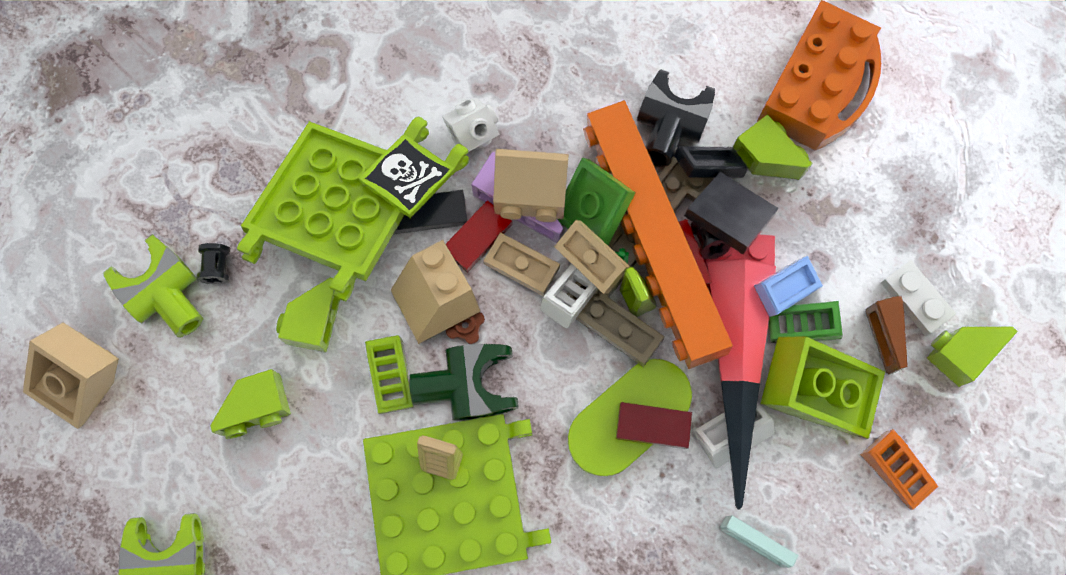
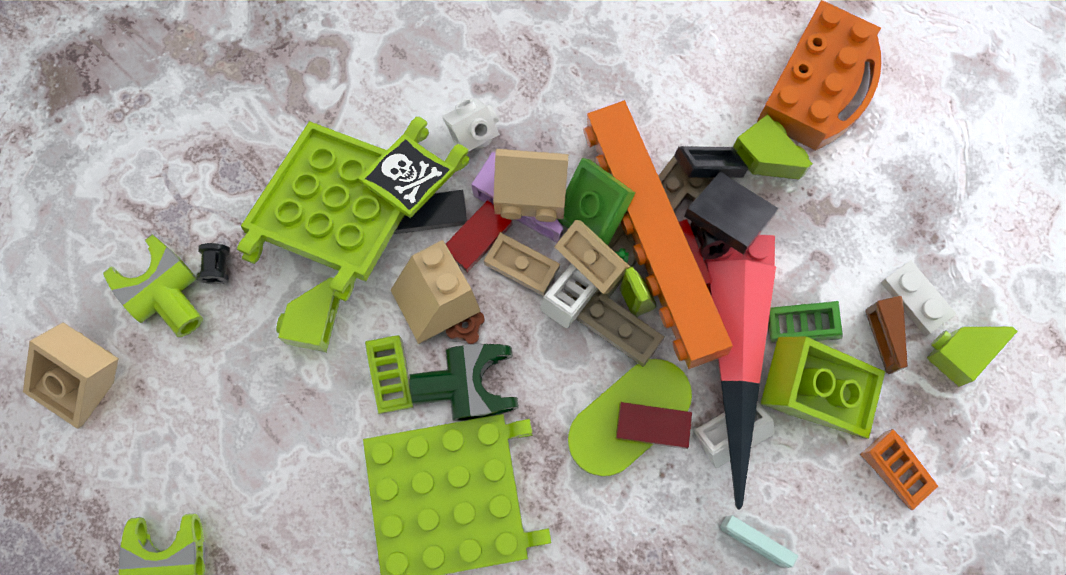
lime slope [210,369,291,439] -> none
tan slope [417,435,463,480] -> none
black connector [636,69,715,167] -> none
light blue tile [754,256,823,317] -> none

